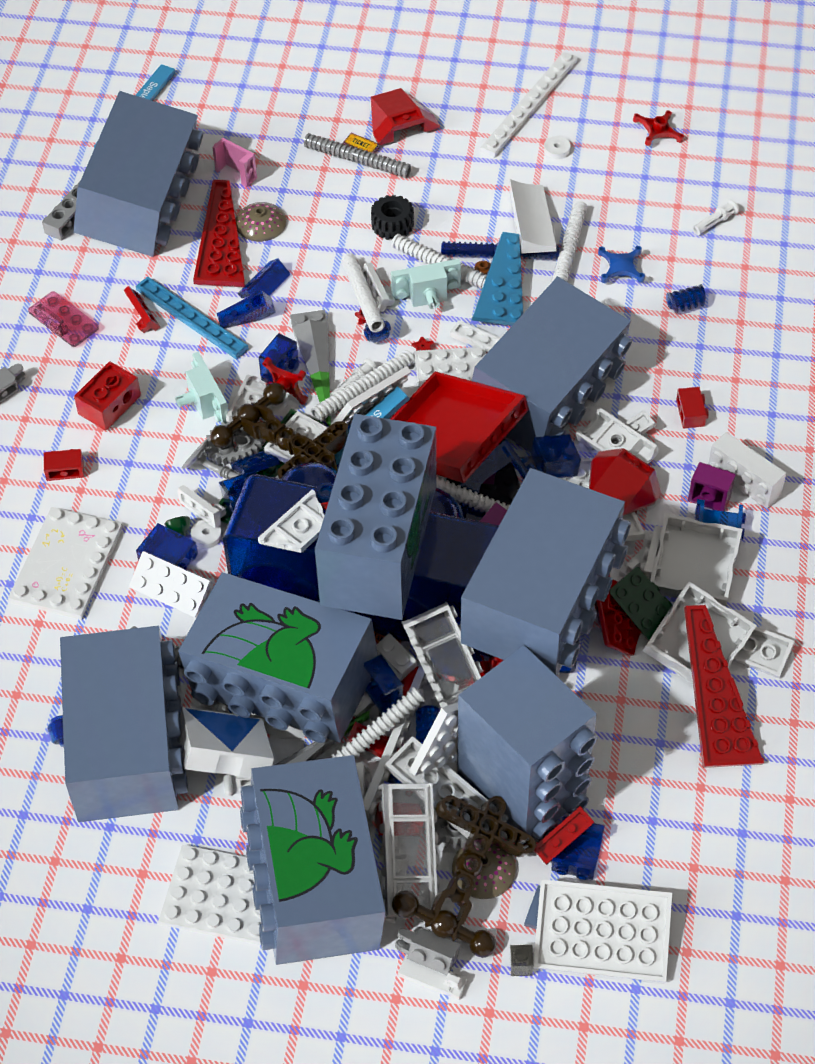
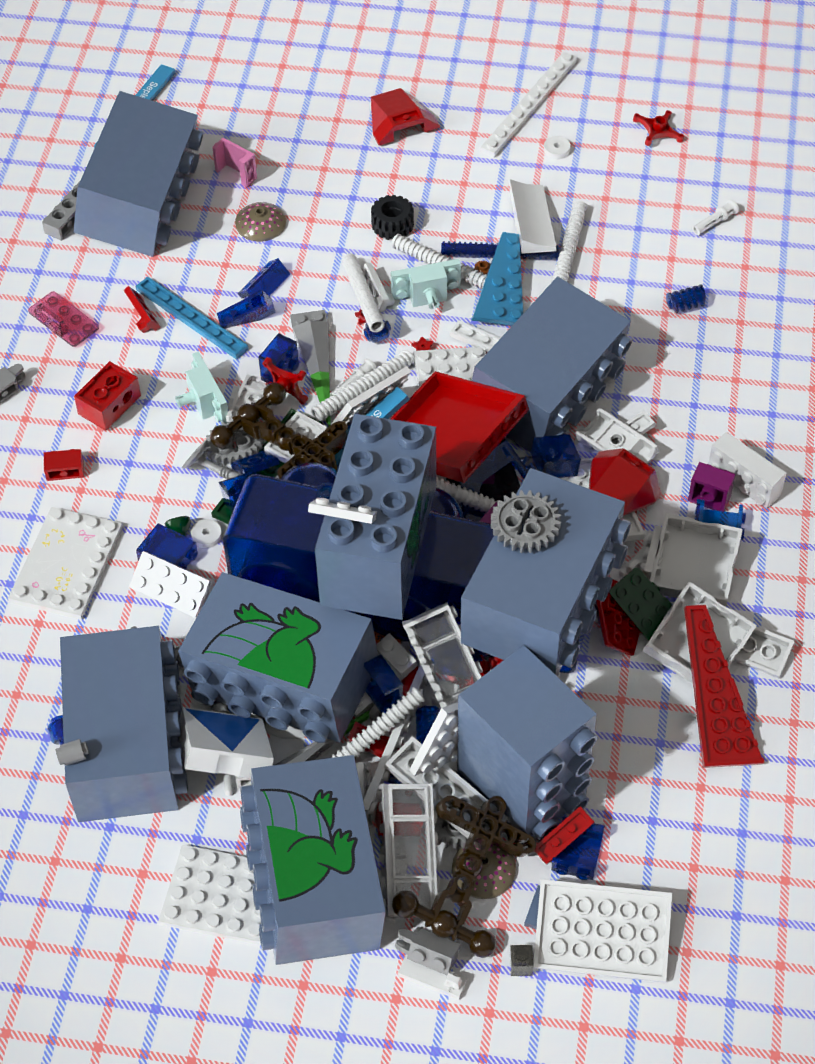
white hinge [178,485,226,528] -> none
red wing [193,180,245,287] -> none
white wing [258,489,325,553] -> none
light grey piece [304,133,411,178] -> none
tile [343,132,380,154] -> none
blue piece [598,246,645,283] -> none
red brick [676,387,709,429] -> none
none -> light grey brick [55,739,89,766]
none -> white plate [308,498,377,524]
none -> light grey gear [491,490,561,553]

